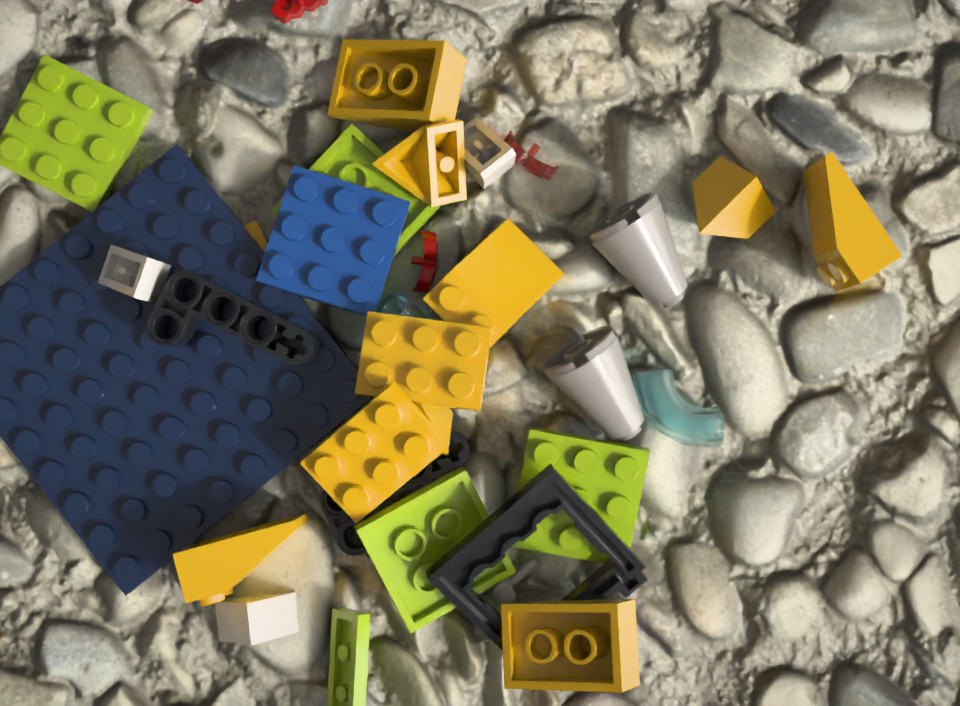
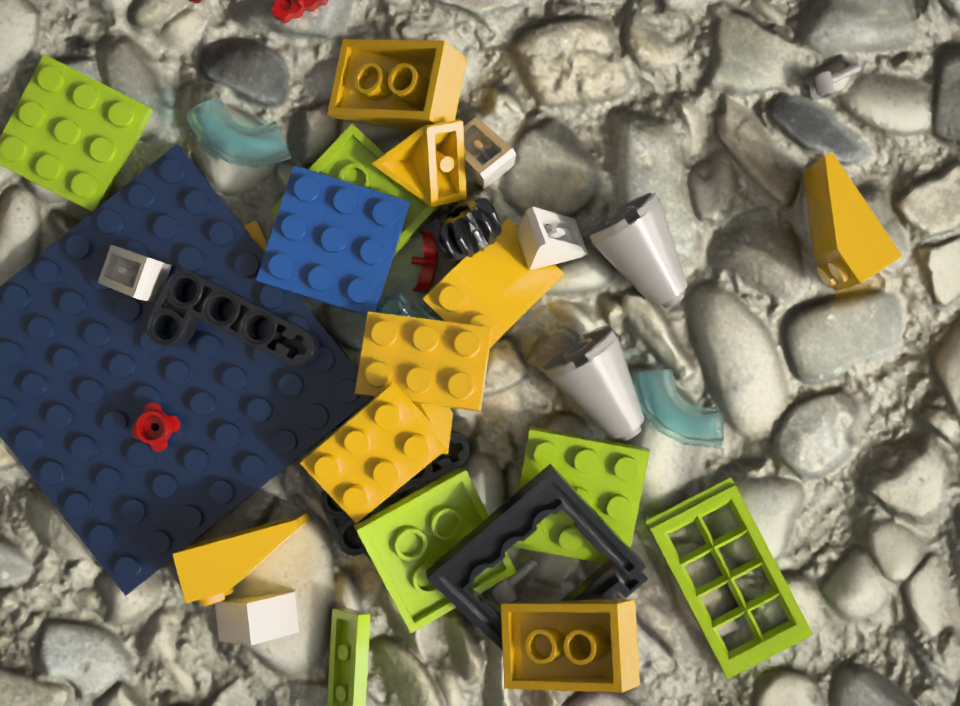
clear red piece [503,130,559,181] -> none
yellow slope [691,156,776,240] -> none
none -> red plate [131,403,181,452]
none -> clear light blue cylinder [186,100,292,168]
none -> black gear [431,197,502,261]
none -> white slope [517,207,588,270]
none -> lime piece [645,477,813,680]
none -> light grey hand [808,63,861,100]

